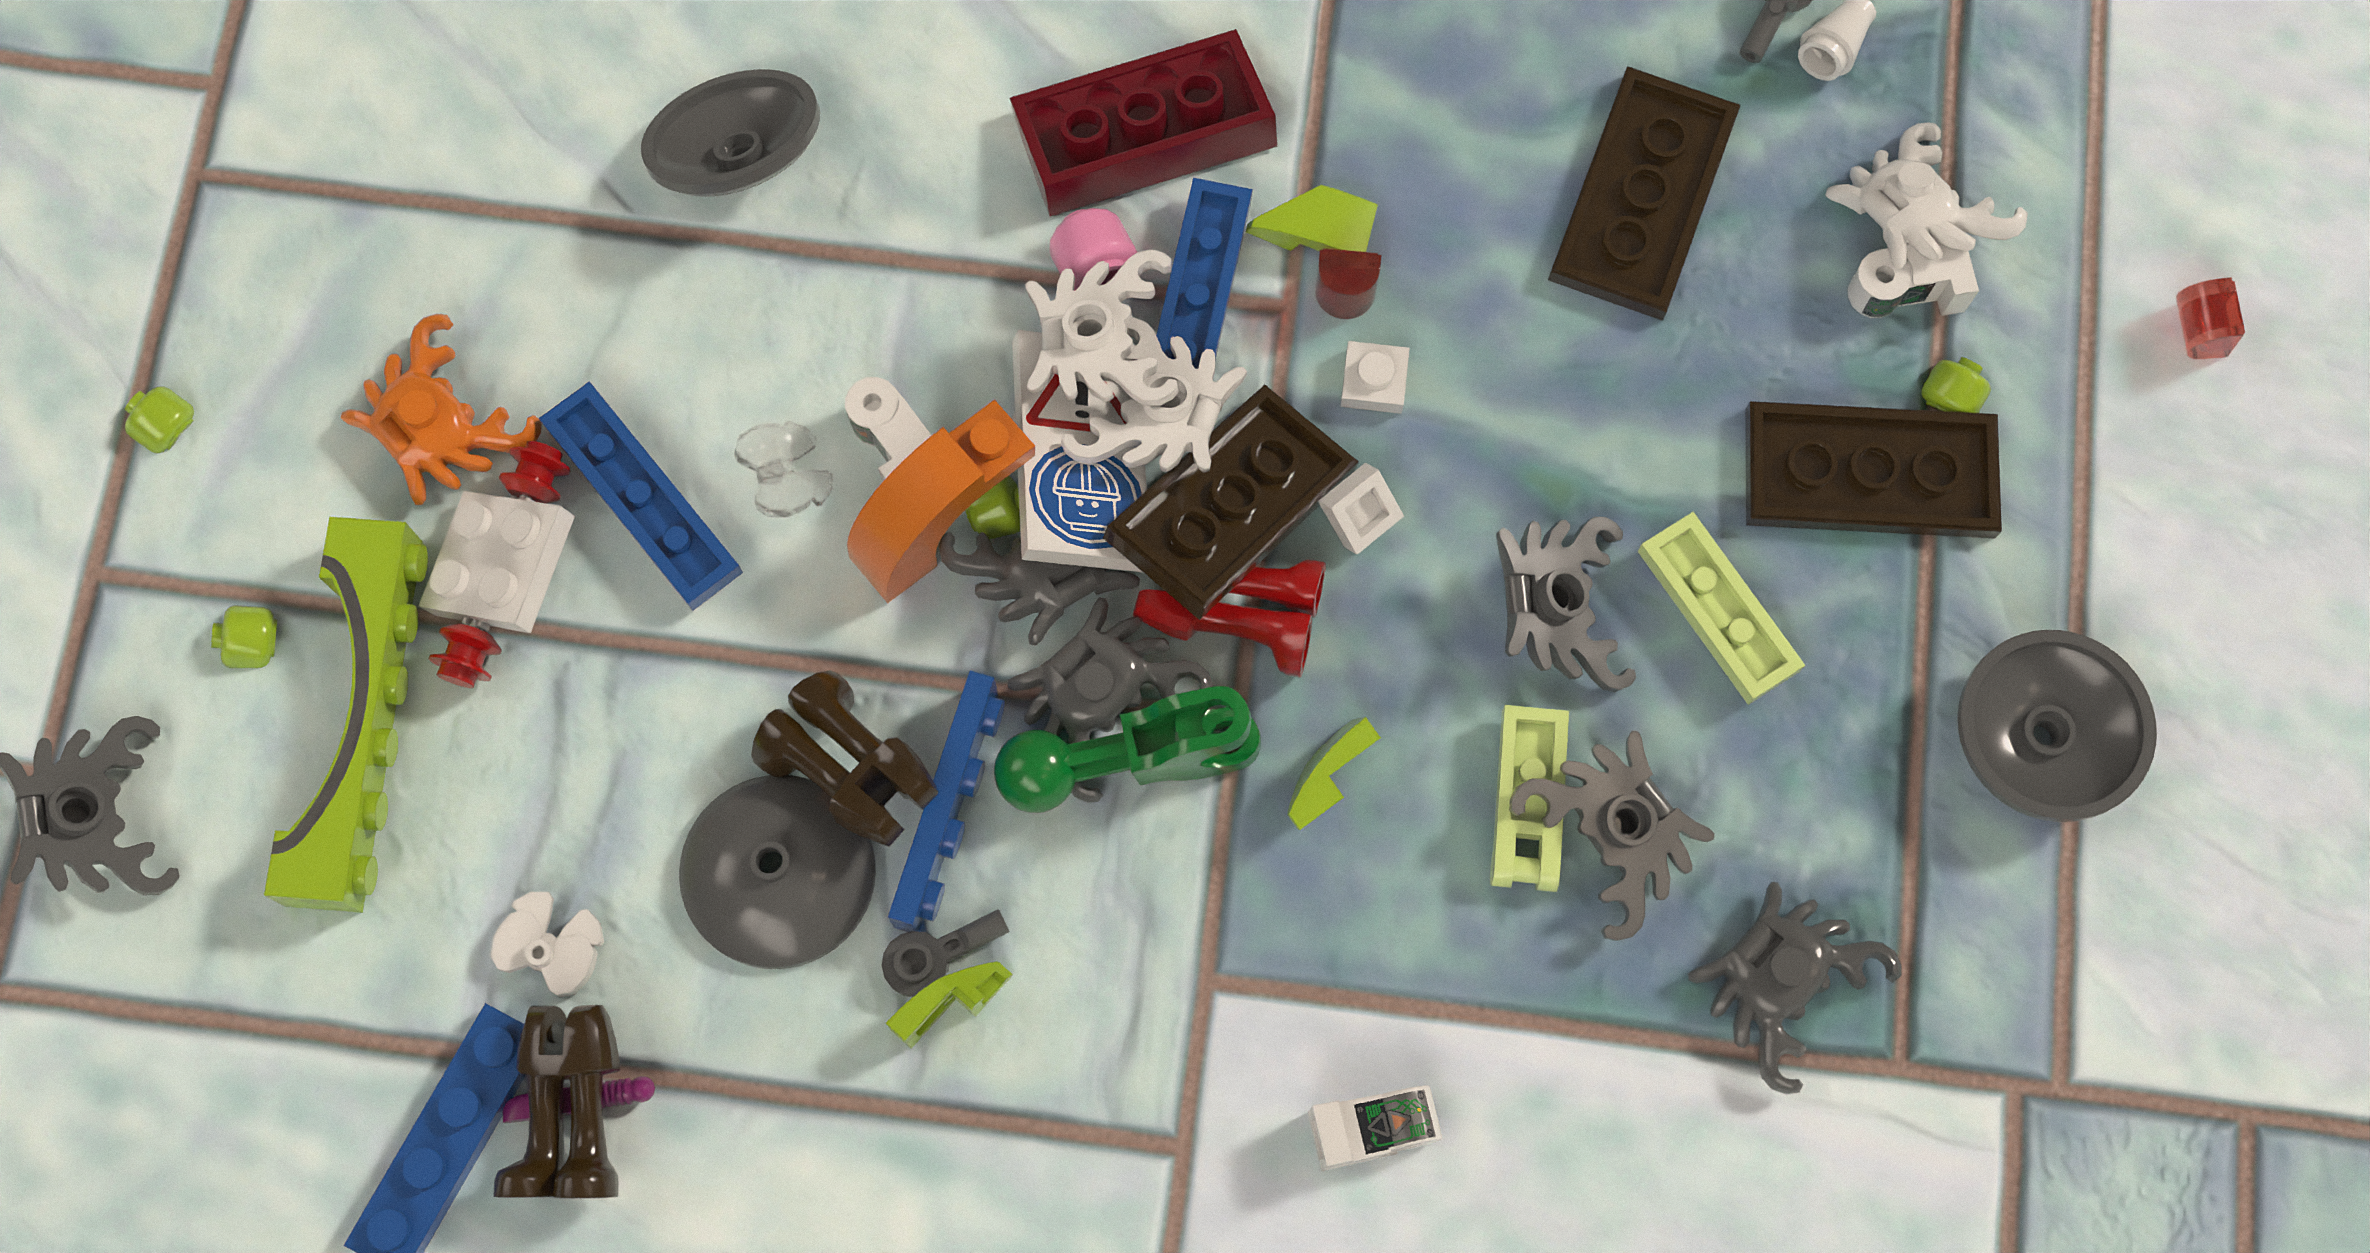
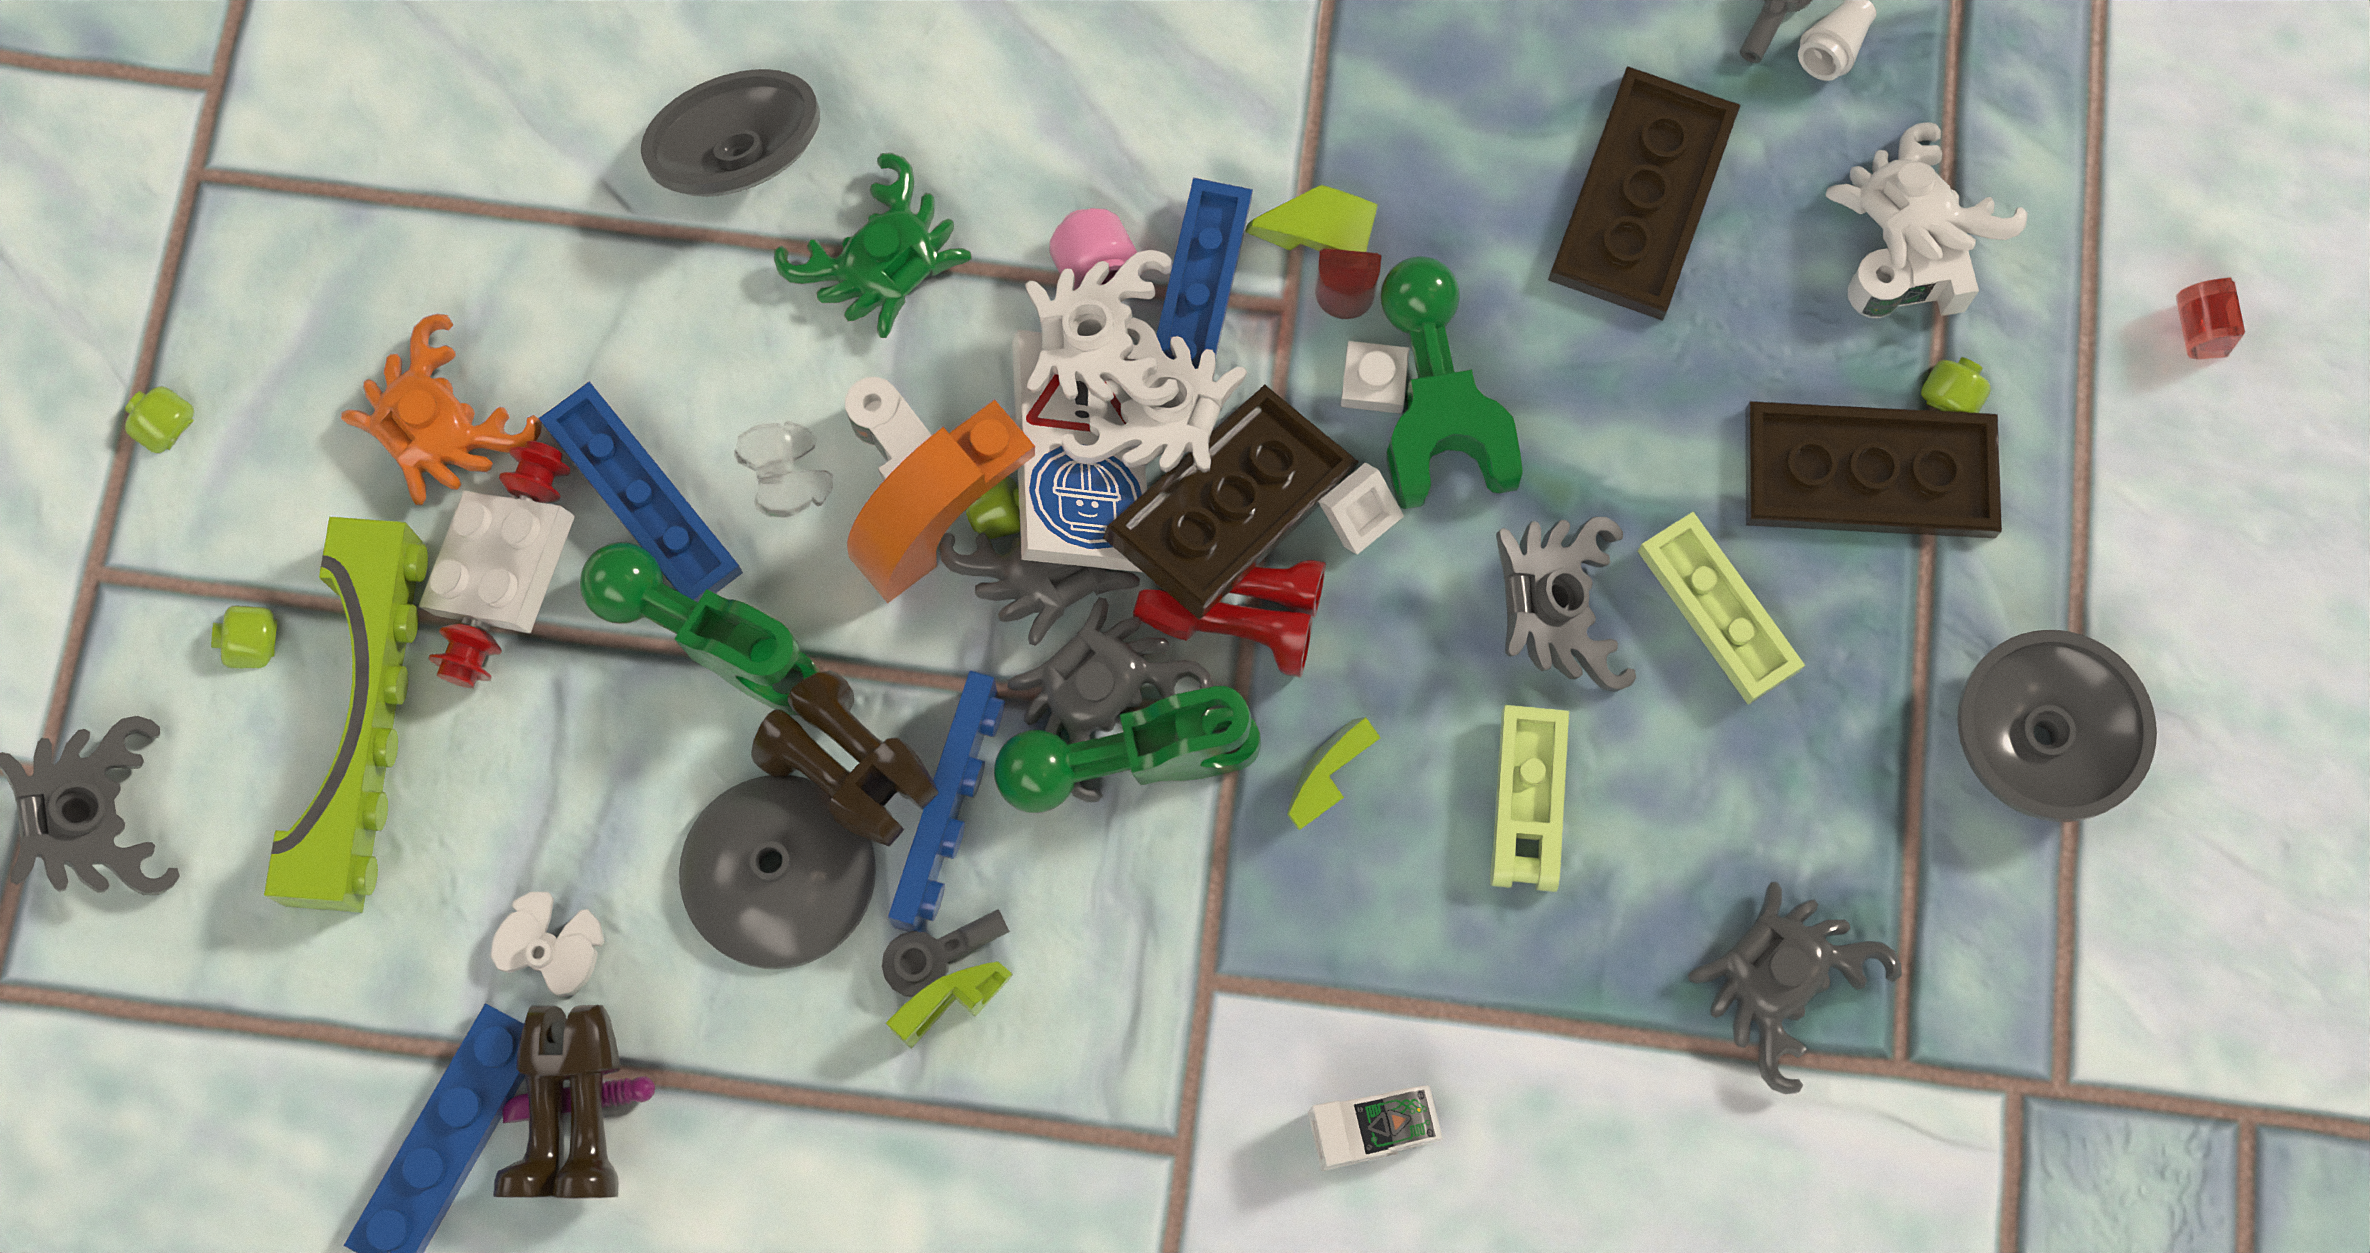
dark red slope [1010,29,1278,217] -> none
dark grey animal [1509,731,1715,941] -> none
none -> green piece [580,542,820,715]
none -> green animal [774,153,972,338]
none -> green piece [1381,256,1523,510]

